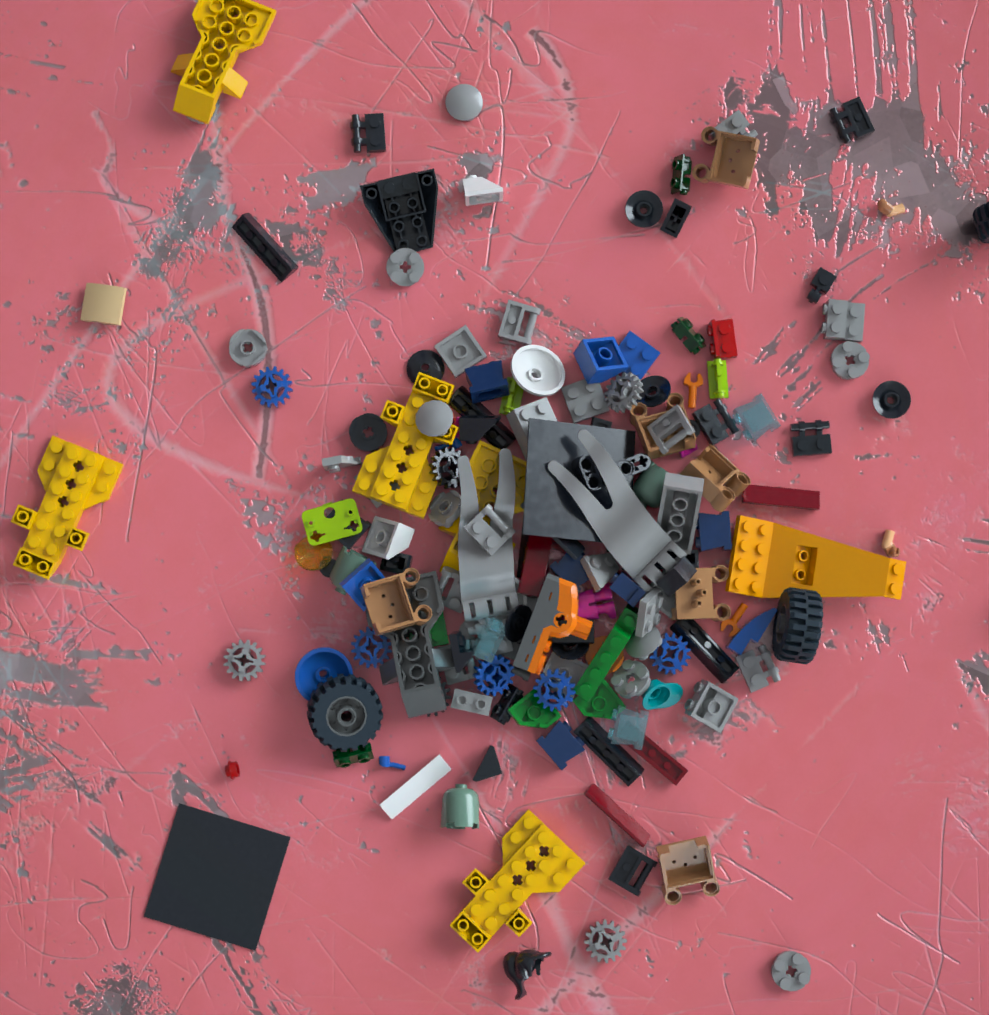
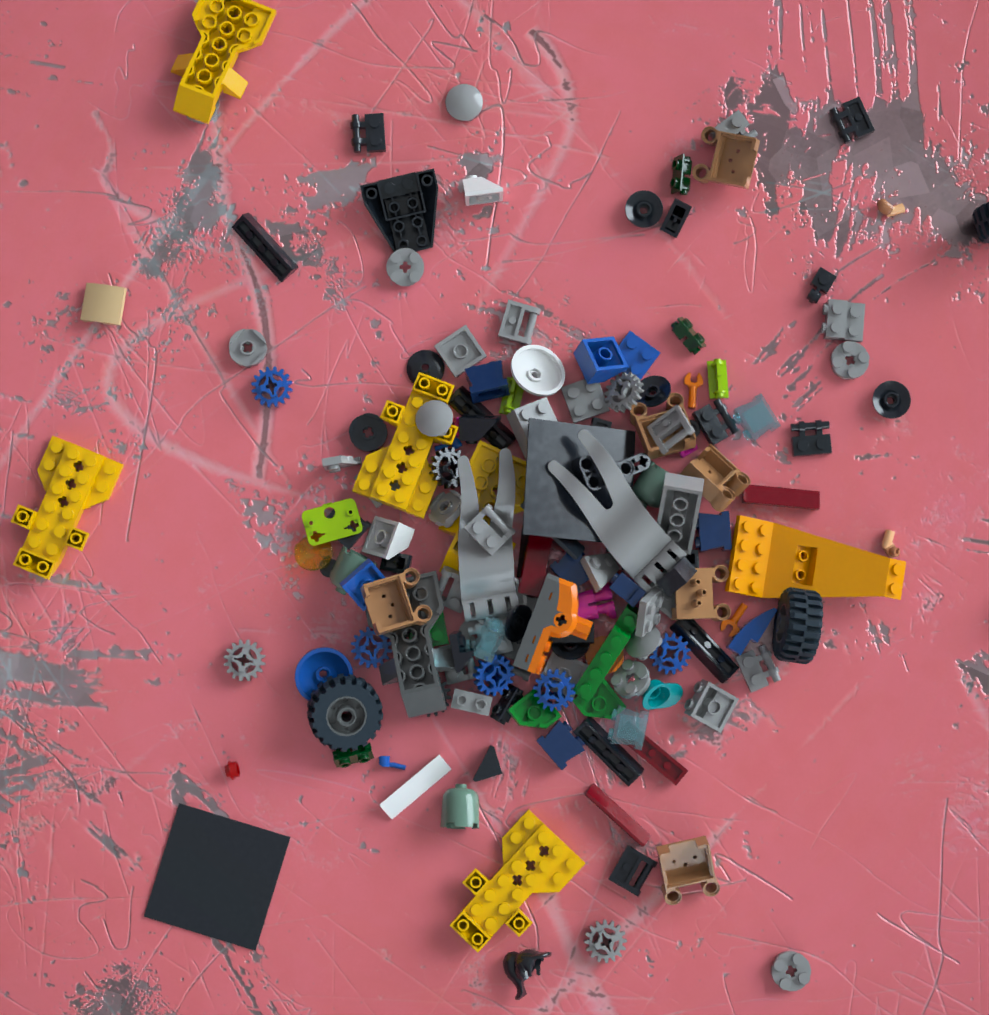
red bracket [707,319,738,359] -> none

